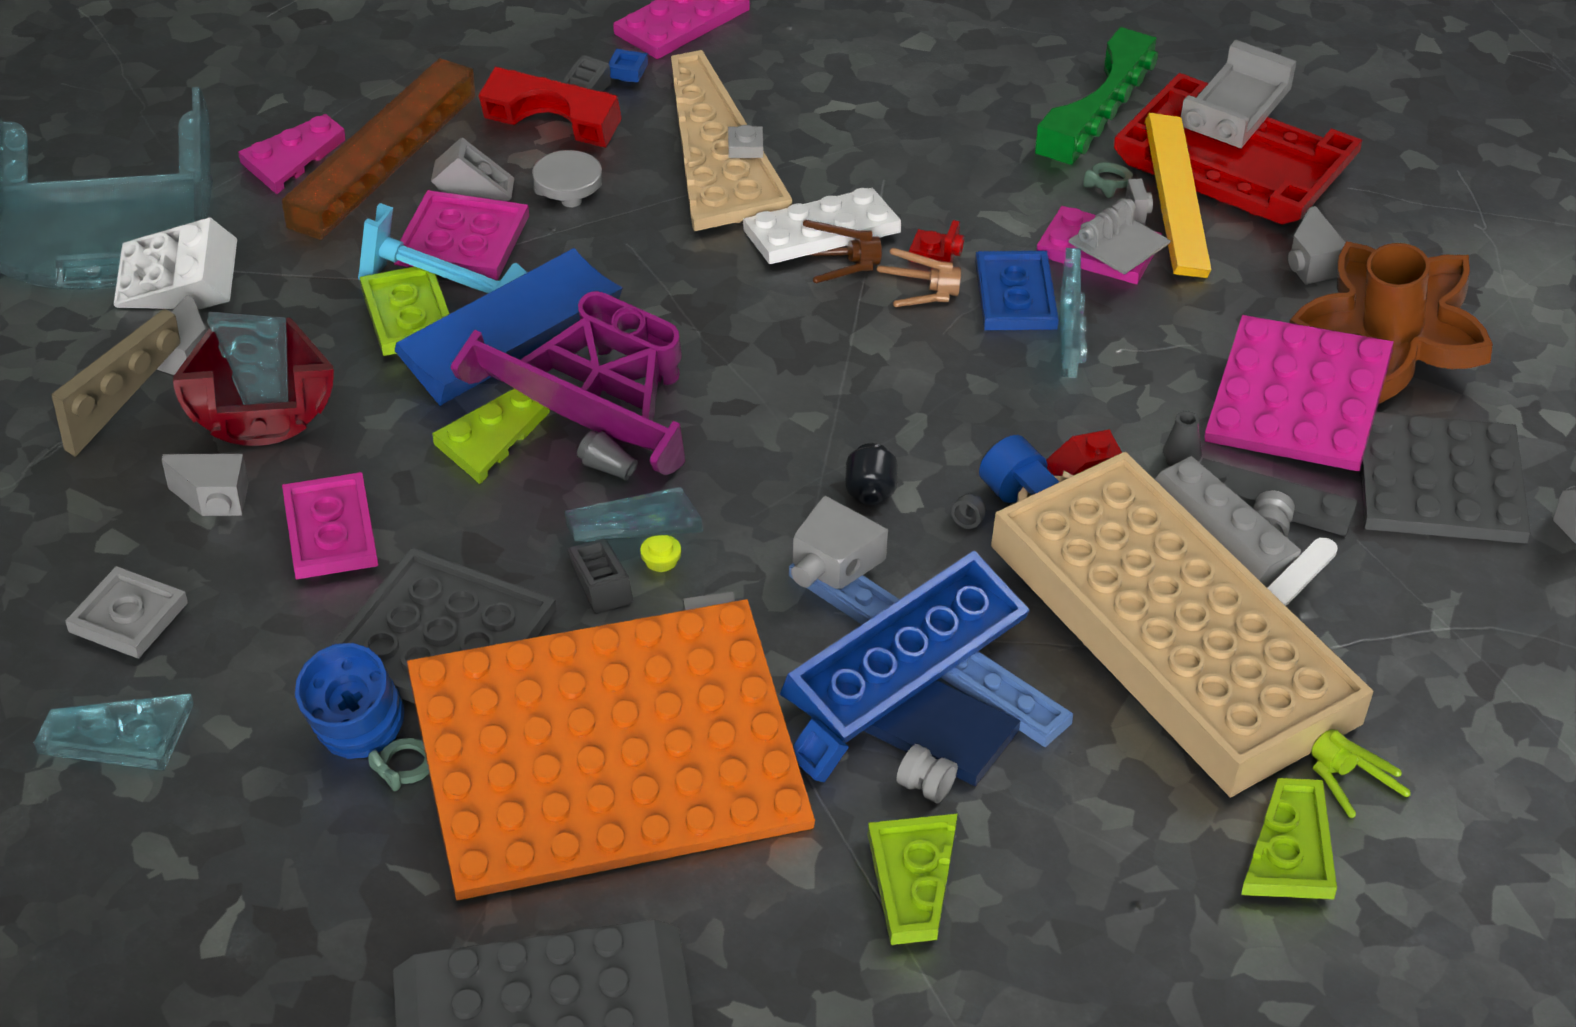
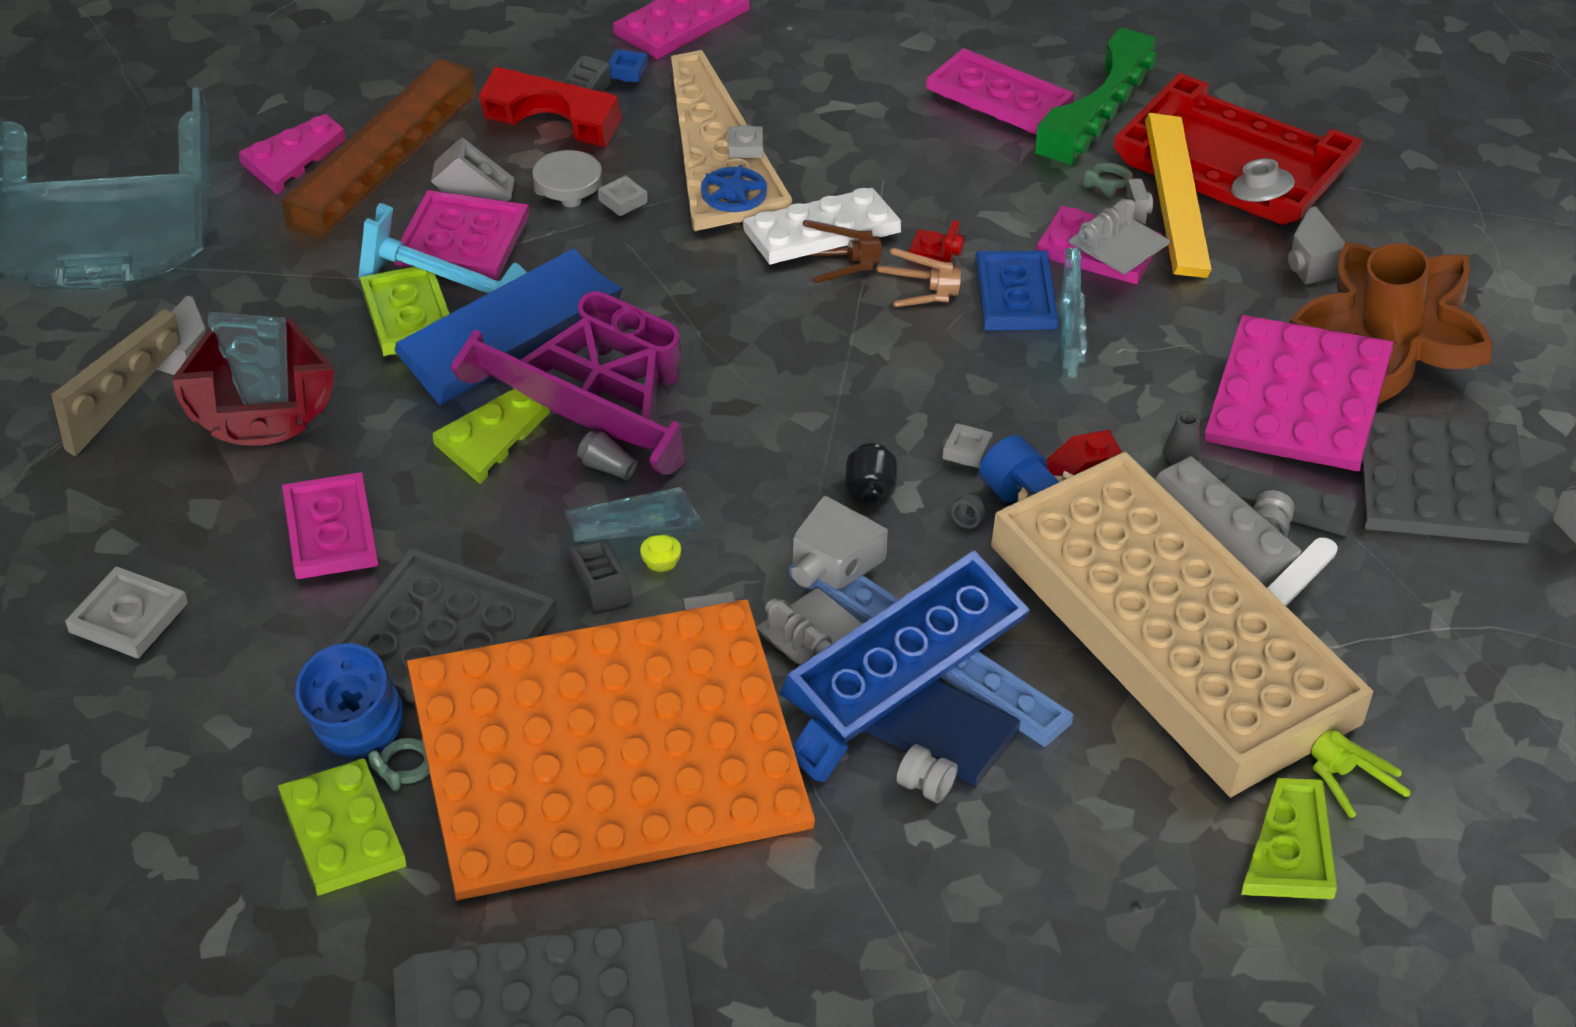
clear light blue wing [34,693,194,771] -> none
white slope [114,217,237,309] -> none
light grey slope [162,454,249,516] -> none
lime wing [867,814,958,945] -> none
light grey panel [1181,40,1297,148] -> none
none -> lime plate [278,758,407,896]
none -> light grey plate [598,175,648,216]
none -> blue wheel [701,165,767,212]
none -> light grey hinge [756,587,863,666]
none -> dark pink plate [926,48,1075,135]
none -> light grey plate [943,423,993,468]
none -> light grey piece [1231,158,1295,202]

